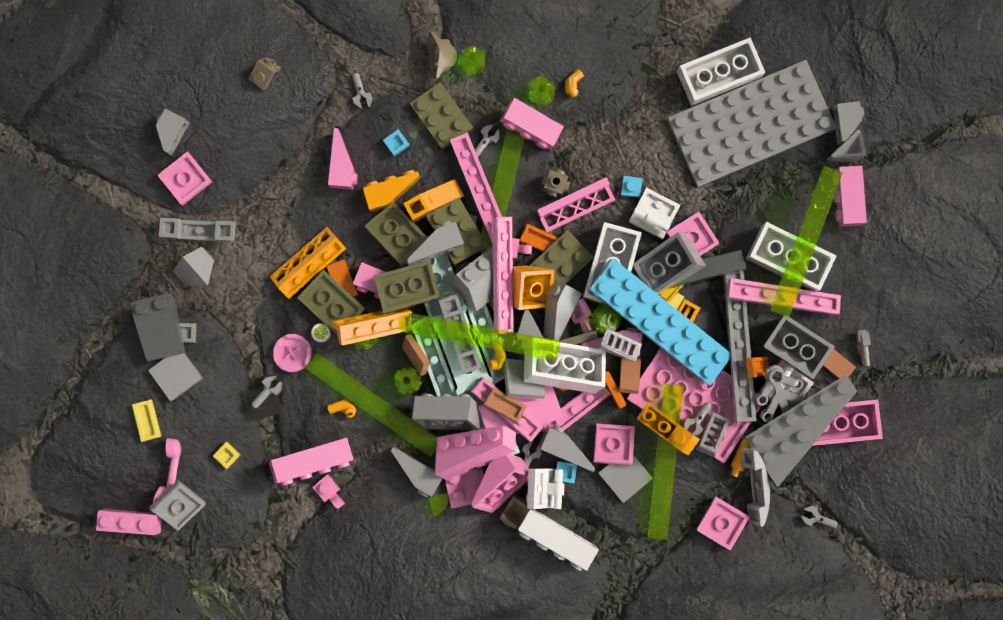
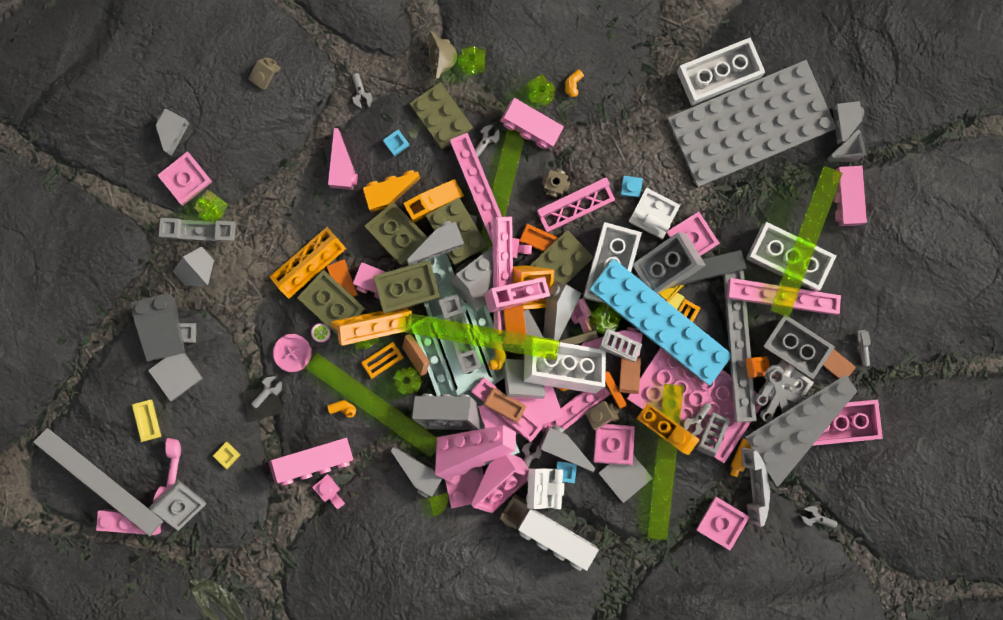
none -> light grey tile [34,428,163,537]
none -> clear neon green brick [194,189,229,223]
none -> light orange tile [361,342,404,379]
none -> bright pink slope [484,277,550,313]
none -> orange tile [504,304,527,345]
none -> dark tan bracket [585,401,619,430]

